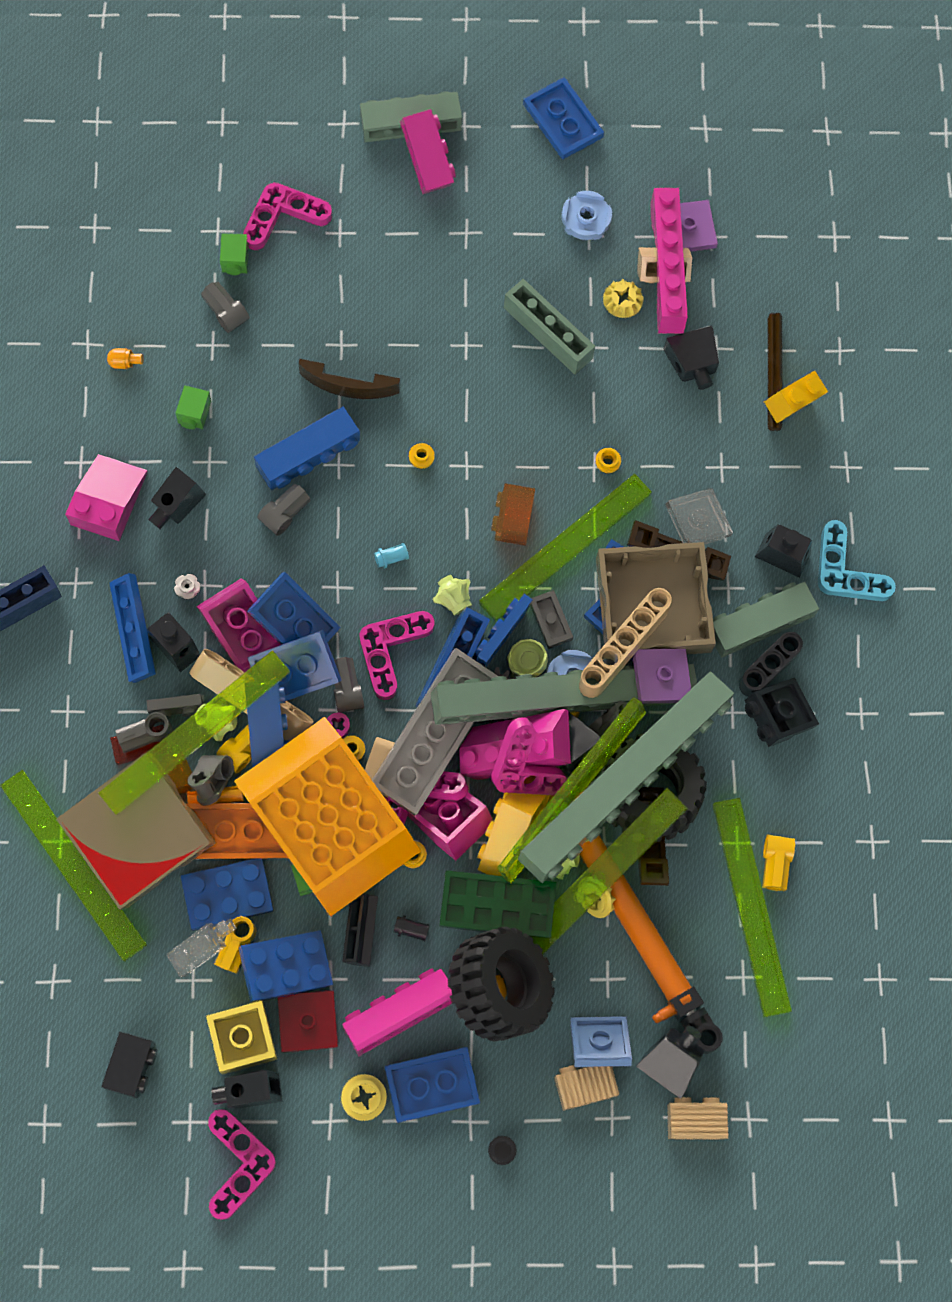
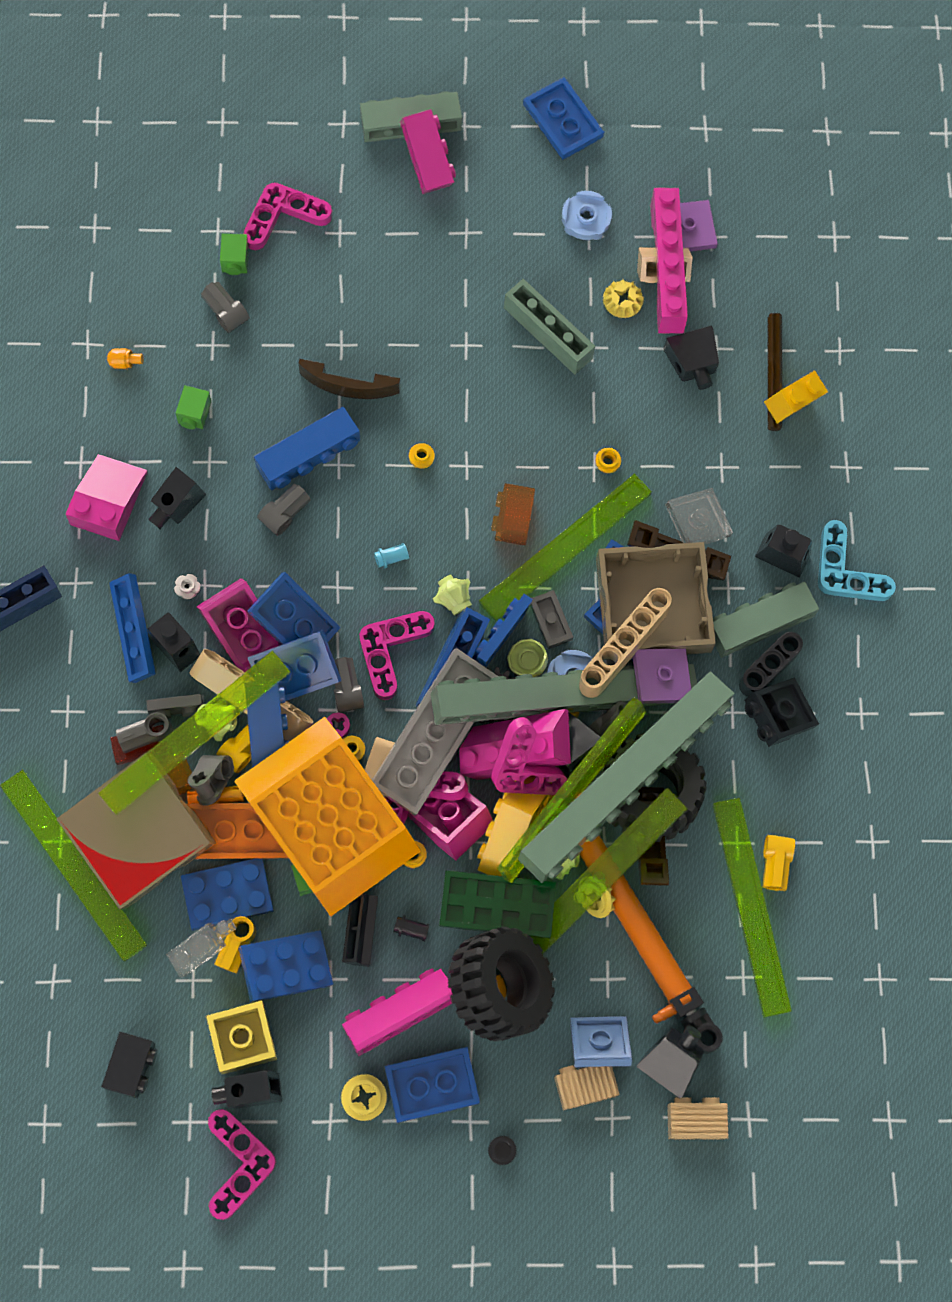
dark red plate [278,990,338,1053] -> none

